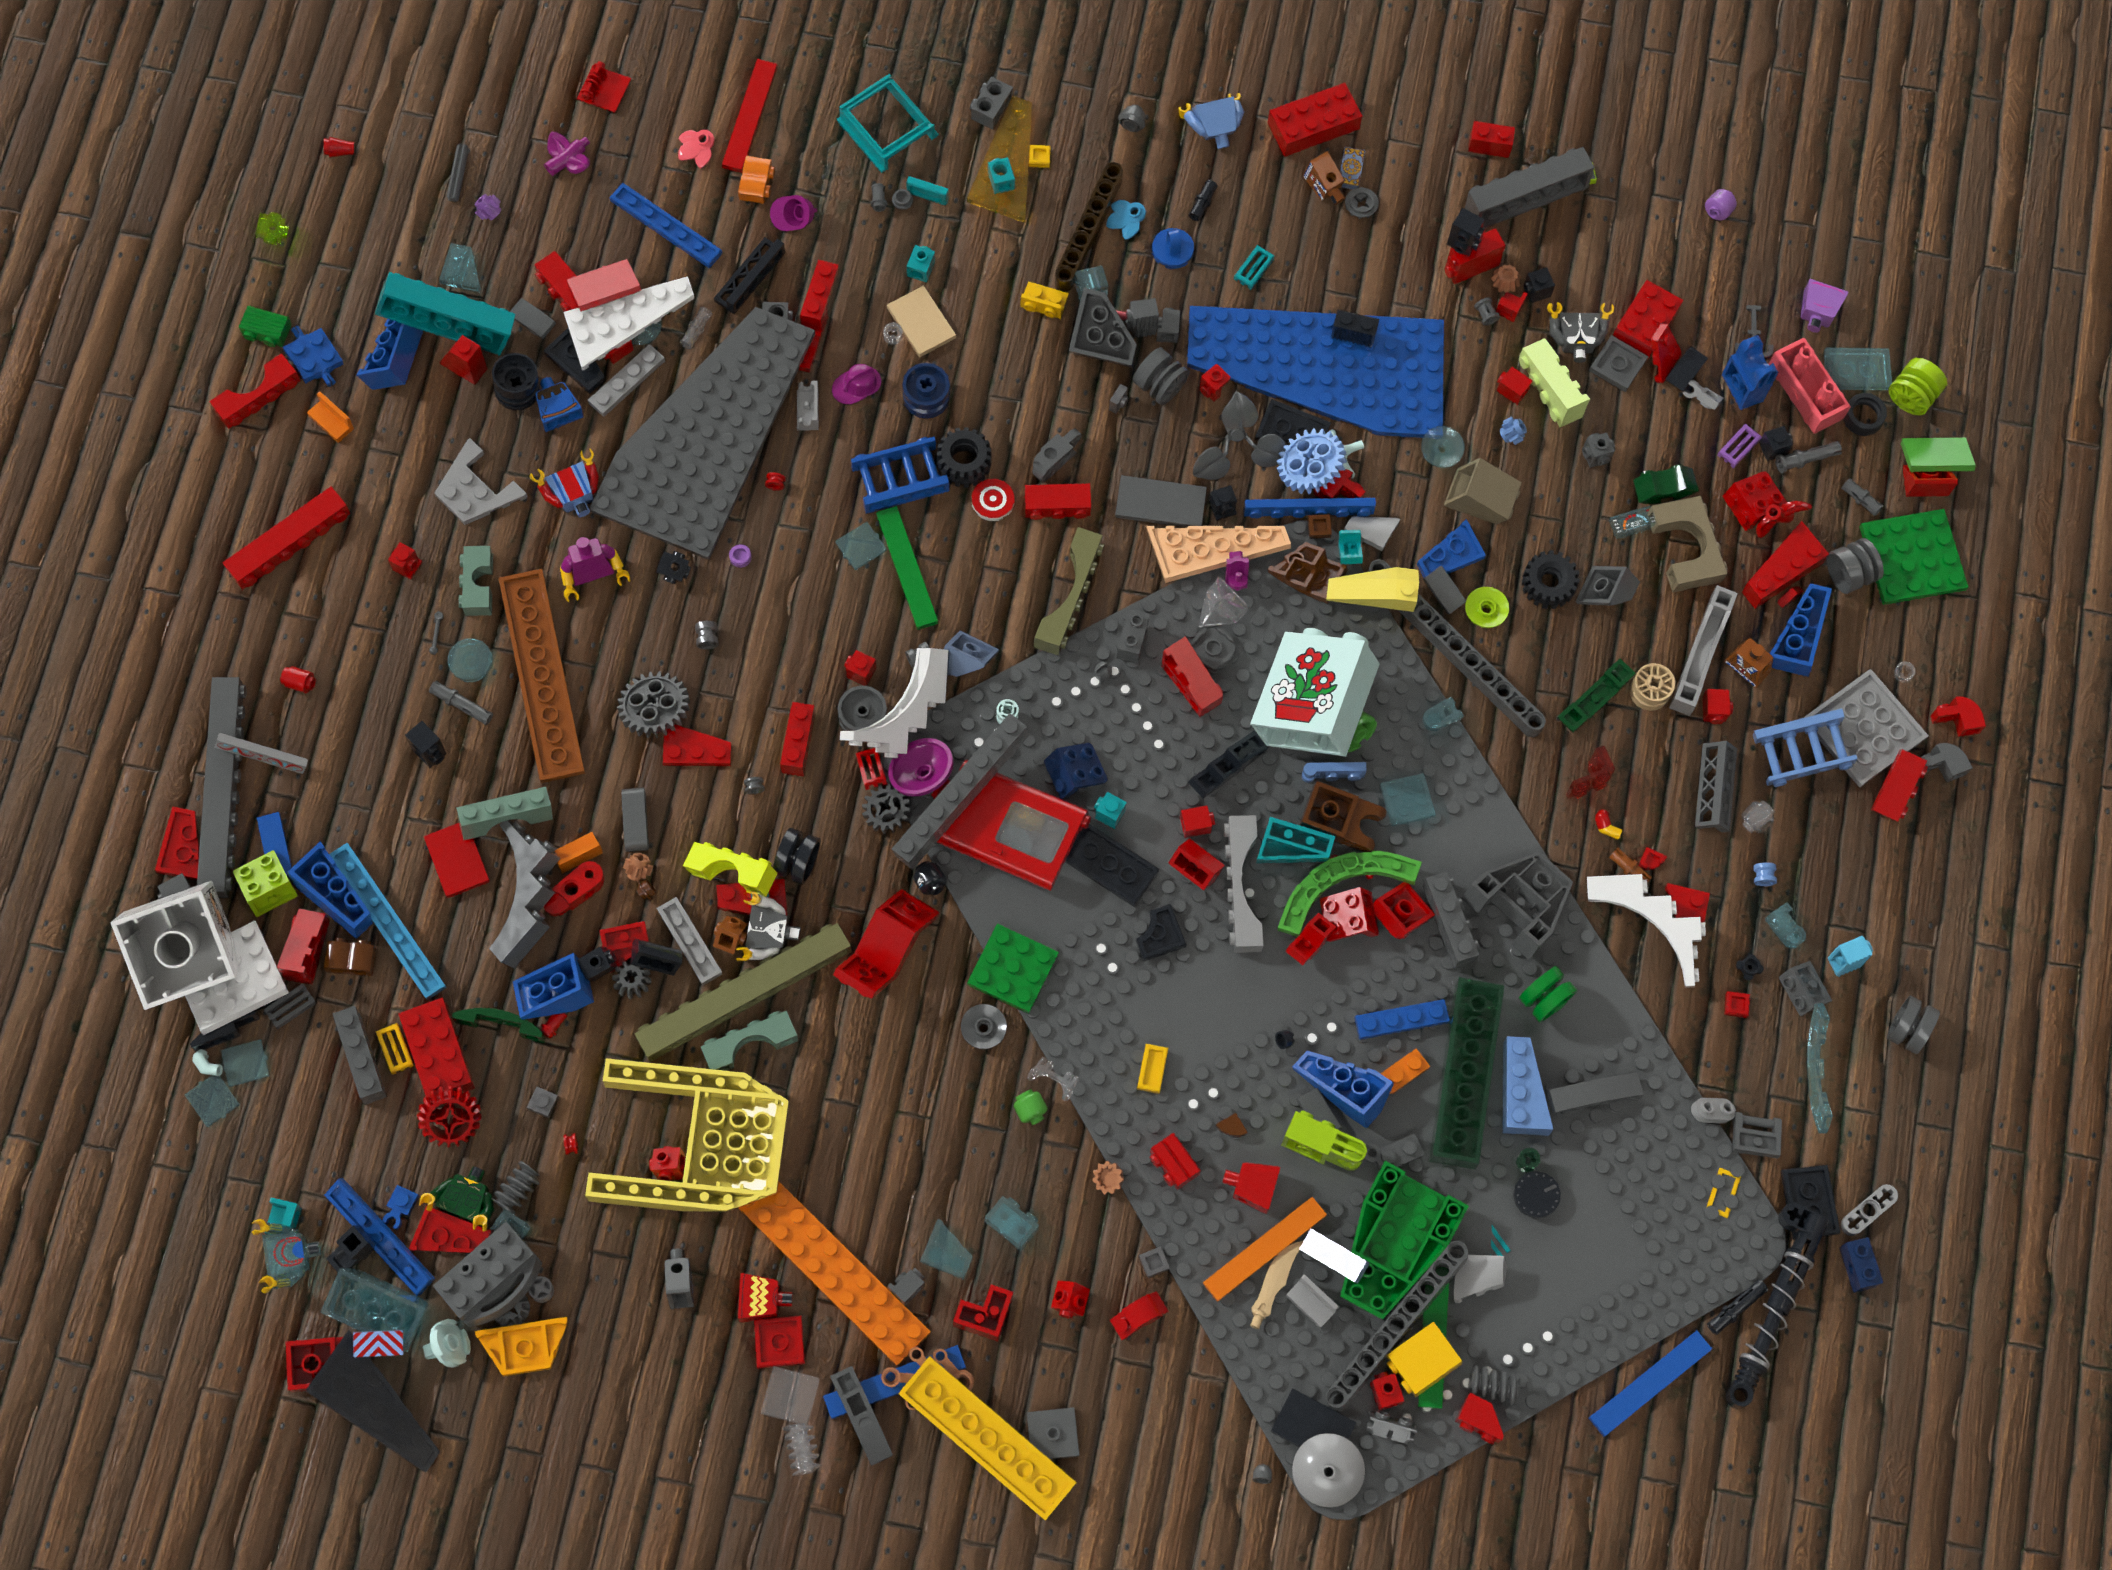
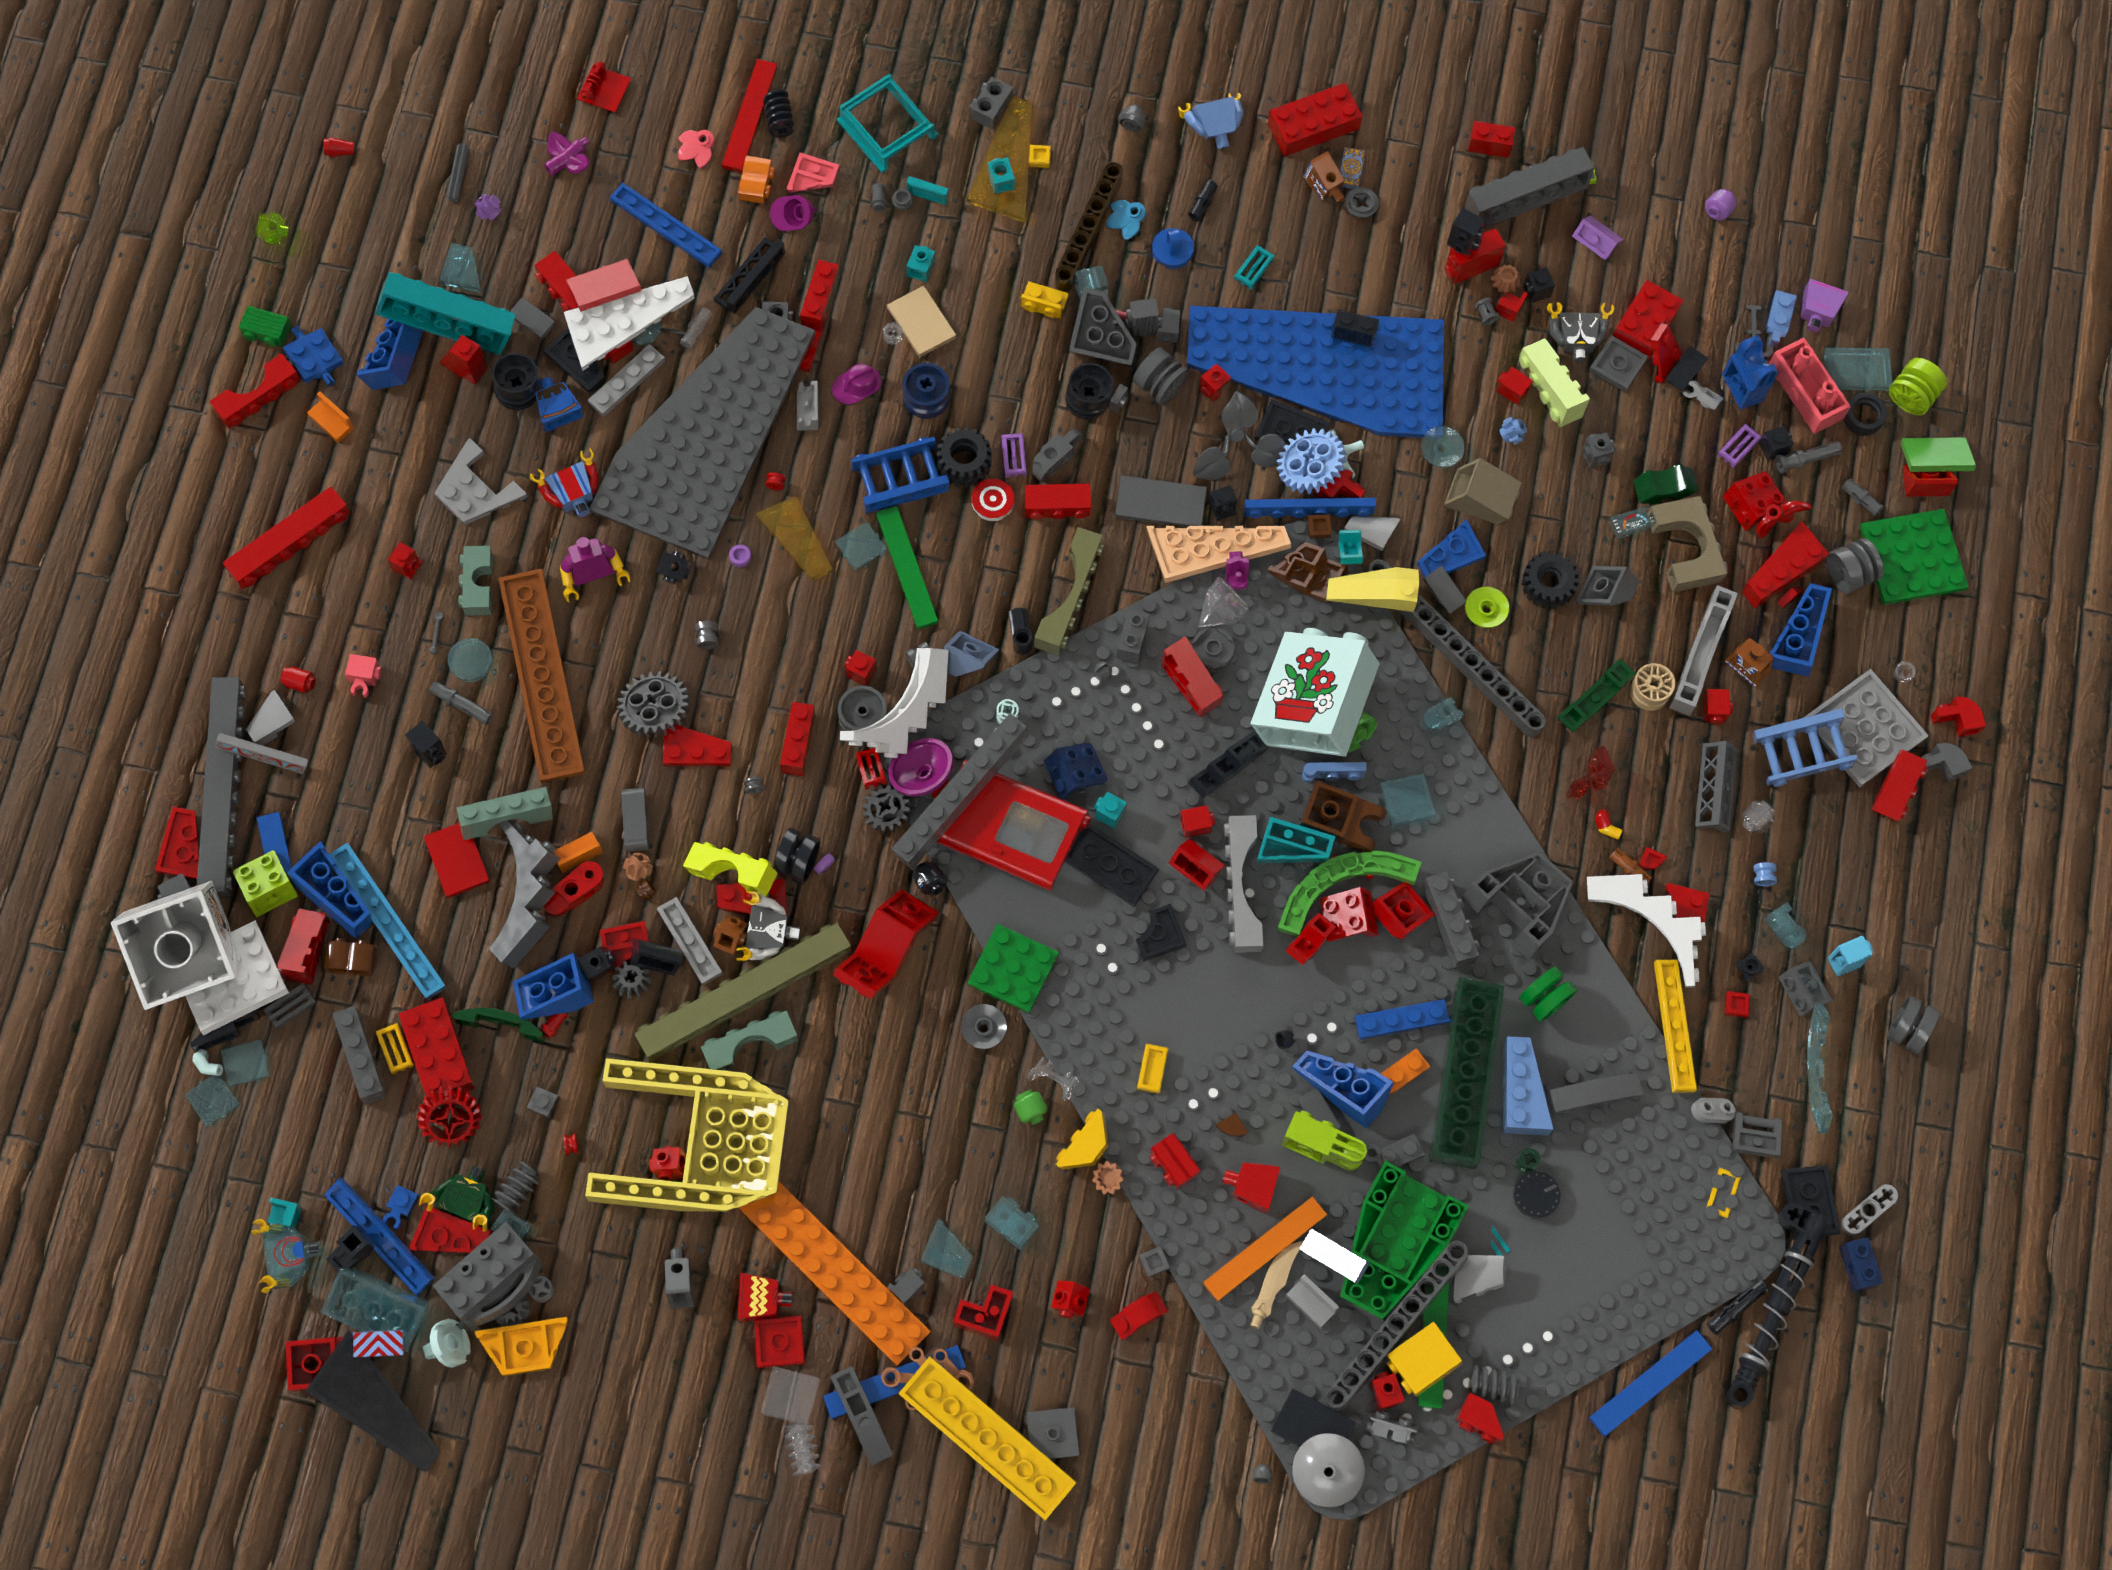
none -> light grey slope [246,690,295,745]
none -> coral brick [345,654,382,698]
none -> clear yellow wing [756,496,833,580]
none -> black piece [763,89,794,138]
none -> coral wing [787,153,840,193]
none -> medium lavender tile [814,853,835,875]
none -> medium lavender tile [1001,433,1027,477]
none -> black piece [1008,607,1033,655]
none -> yellow slope [1056,1109,1109,1170]
none -> black wheel [1065,363,1114,420]
none -> medium lavender panel [1572,216,1624,260]
none -> yellow tile [1654,960,1697,1093]
none -> medium blue hinge [1765,290,1797,348]

